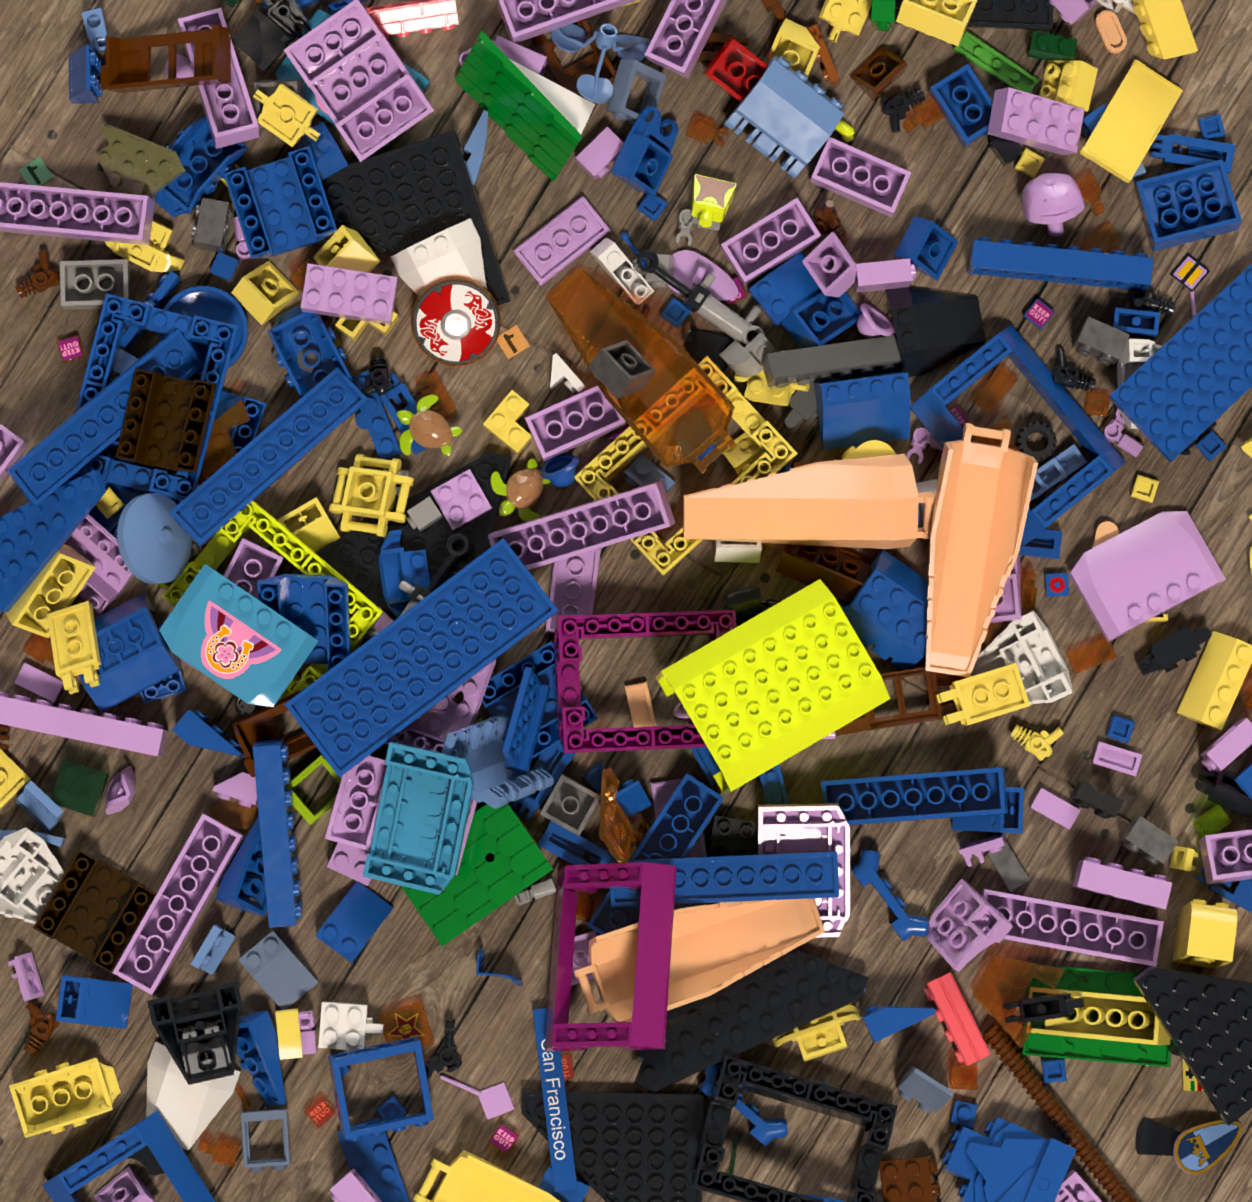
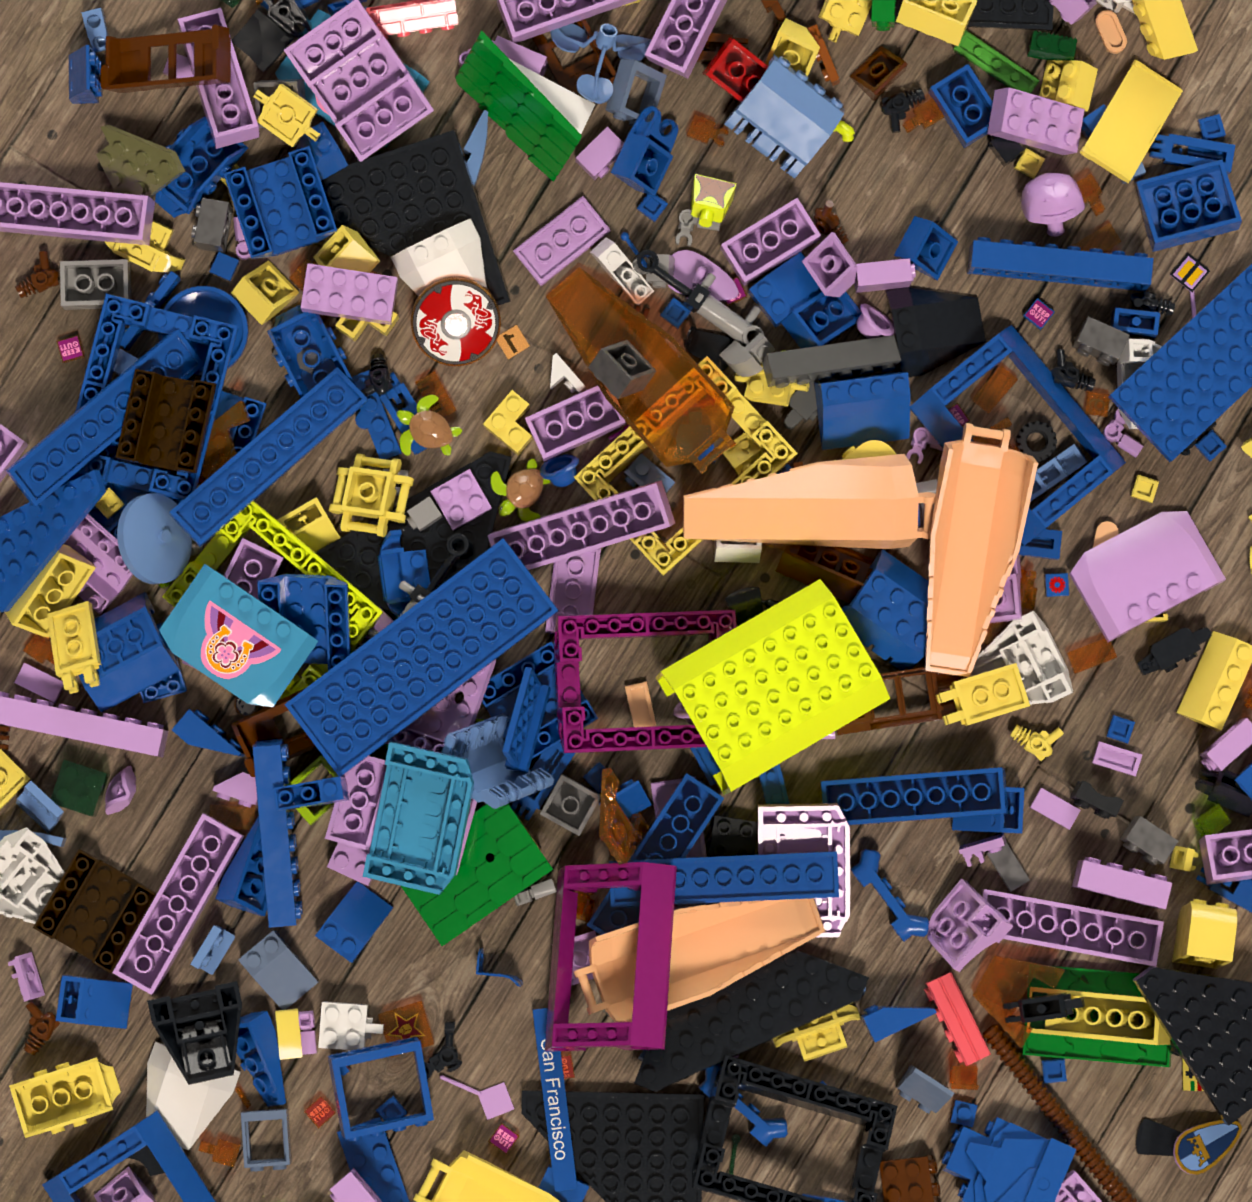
clear green sticker [19,156,53,186] -> none
blue hinge [538,821,619,865] -> none
lavender brick [810,137,912,218] -> none
none -> blue slope [273,776,349,811]

